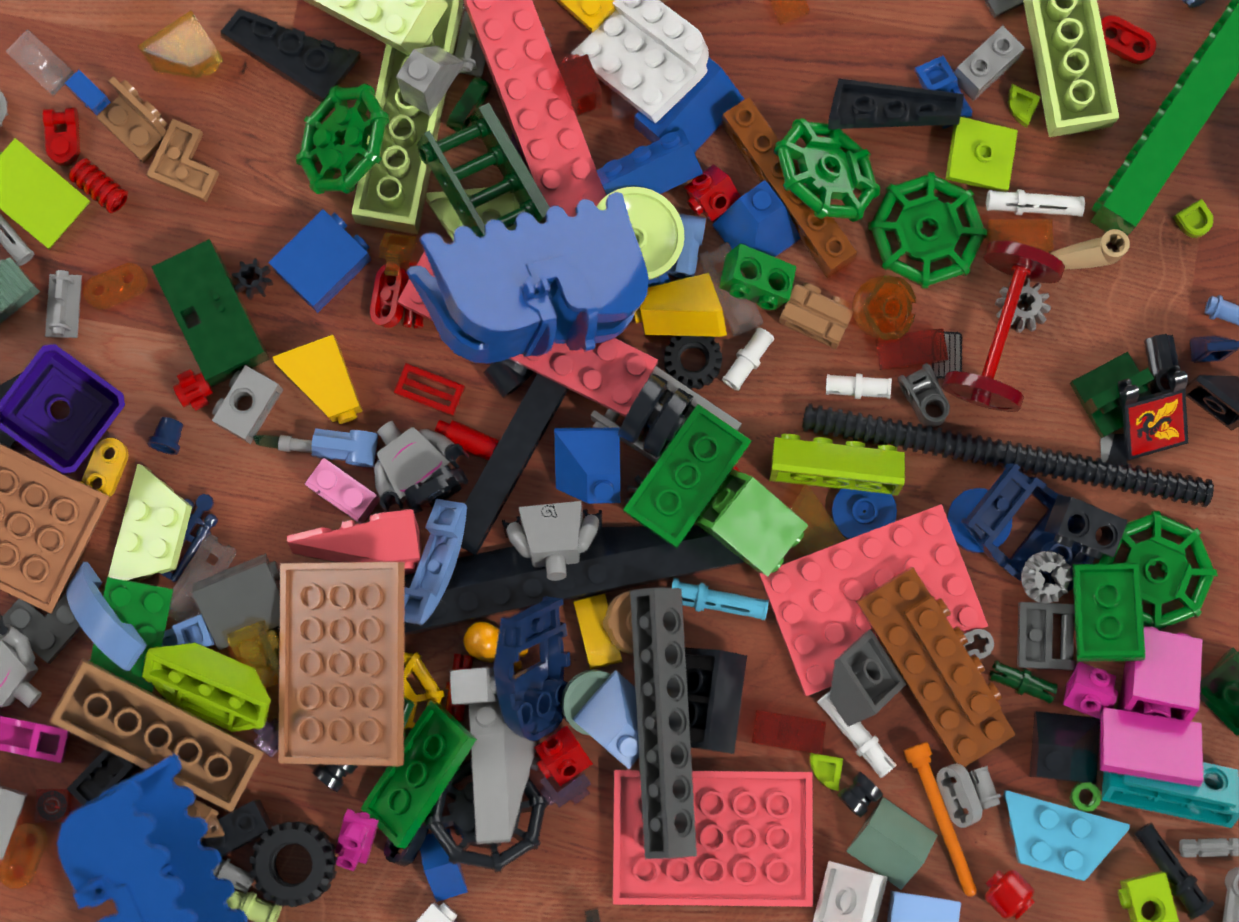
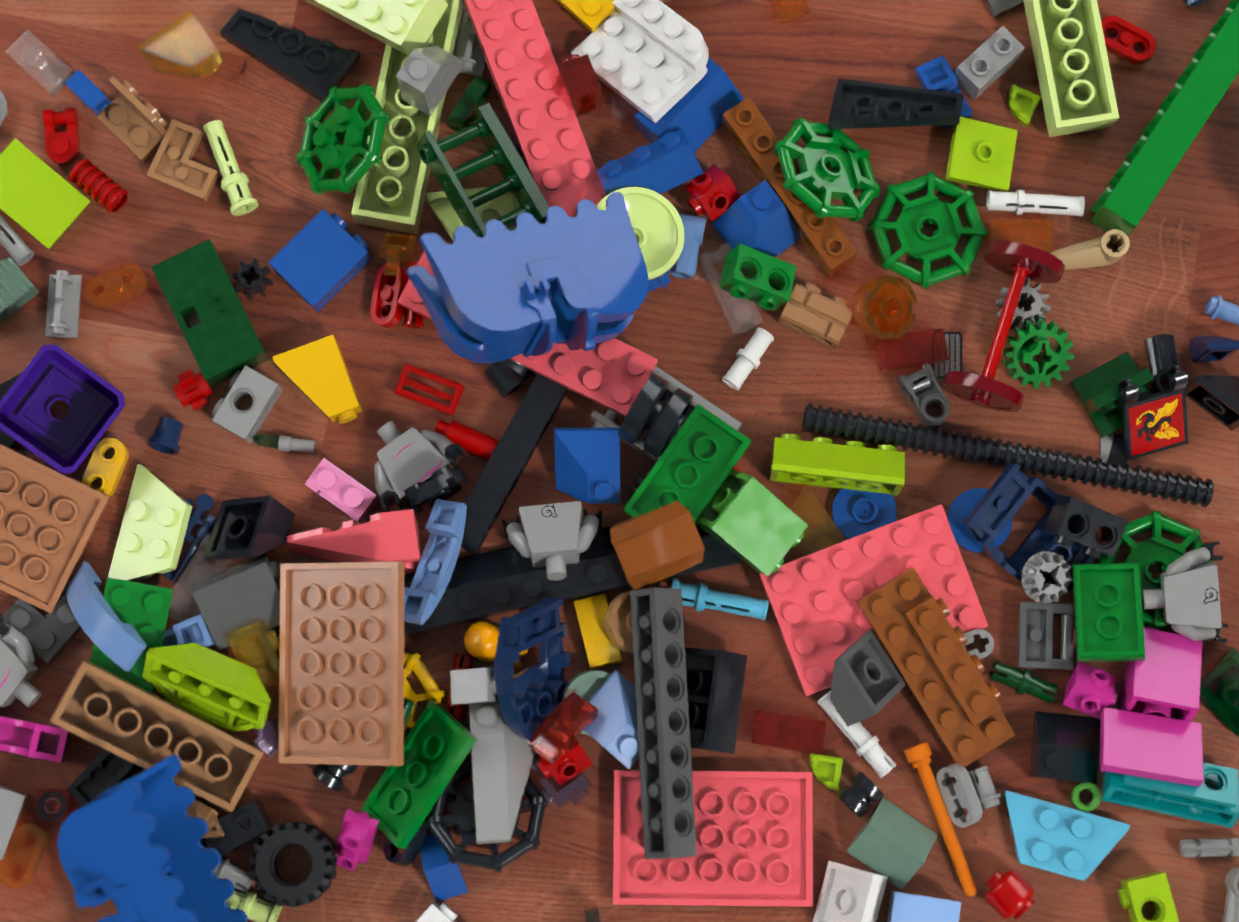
medium blue piece [311,428,378,467] -> none
yellow slope [633,273,727,337] -> none
black tyre [664,336,722,390] -> none
white pin [826,373,892,399] -> none
black pin [1134,822,1215,920] -> none
lime tile [1173,199,1213,238] -> none
none -> yellowish green pin [203,120,259,216]
none -> black slope [204,495,295,561]
none -> clear red slope [528,692,598,764]
none -> dark orange slope [610,501,705,590]
none -> green gear [1002,318,1074,389]
none -> light grey torso [1142,541,1228,643]

